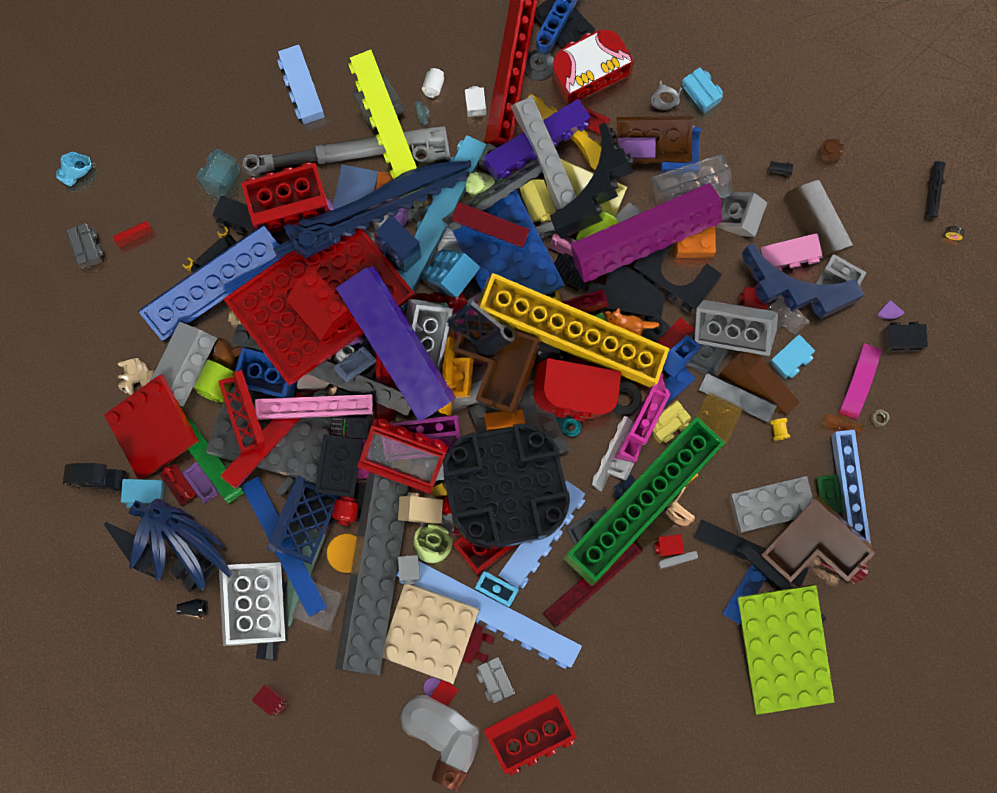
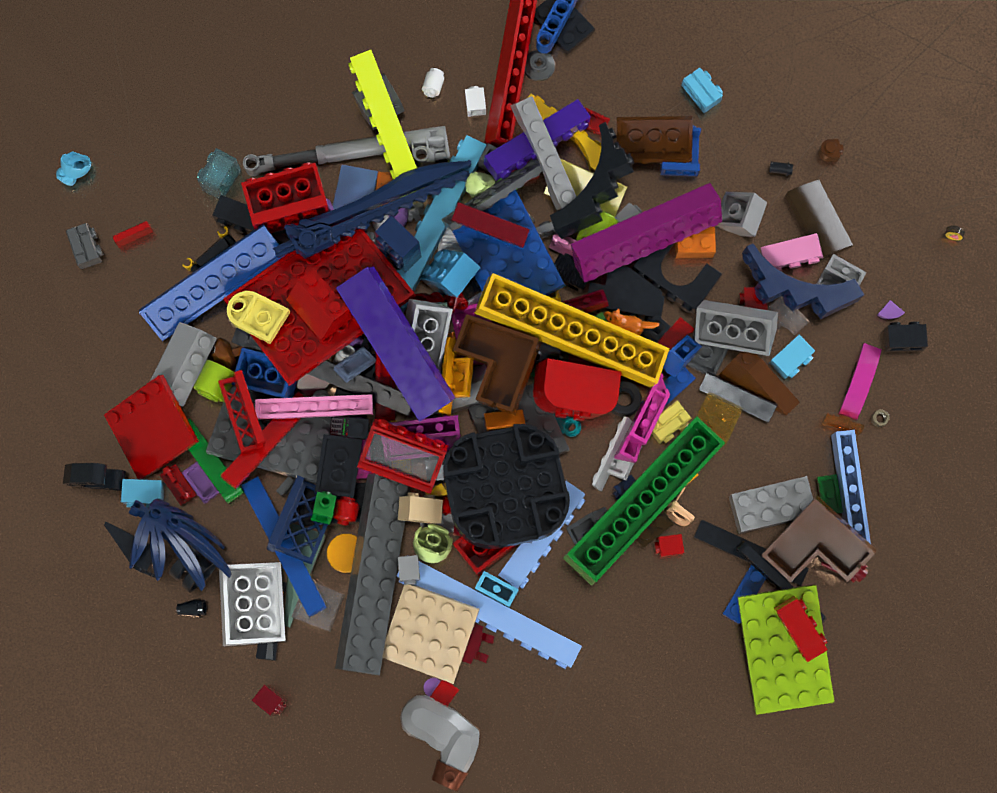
tan animal [118,358,154,395] -> none
light blue brick [277,45,325,124] -> none
clear light blue plate [415,100,430,126] -> none
black piece [447,301,516,358] -> none
light grey brick [475,657,515,703] -> none
red brick [484,694,577,776] -> none
light yellow brick [519,179,557,223] -> none
dark red tile [542,542,643,628] -> none
brick [552,30,634,106] -> none
medium lavender tile [618,137,655,158] -> none
light grey piece [651,80,682,110] -> none
clear brick [651,154,733,206] -> none
light grey tile [657,551,698,570] -> none
yellow bush [770,418,790,441] -> none
black pin [926,161,946,219] -> none
none -> light yellow plate [227,291,290,344]
none -> green brick [311,491,336,524]
none -> red brick [774,596,828,662]

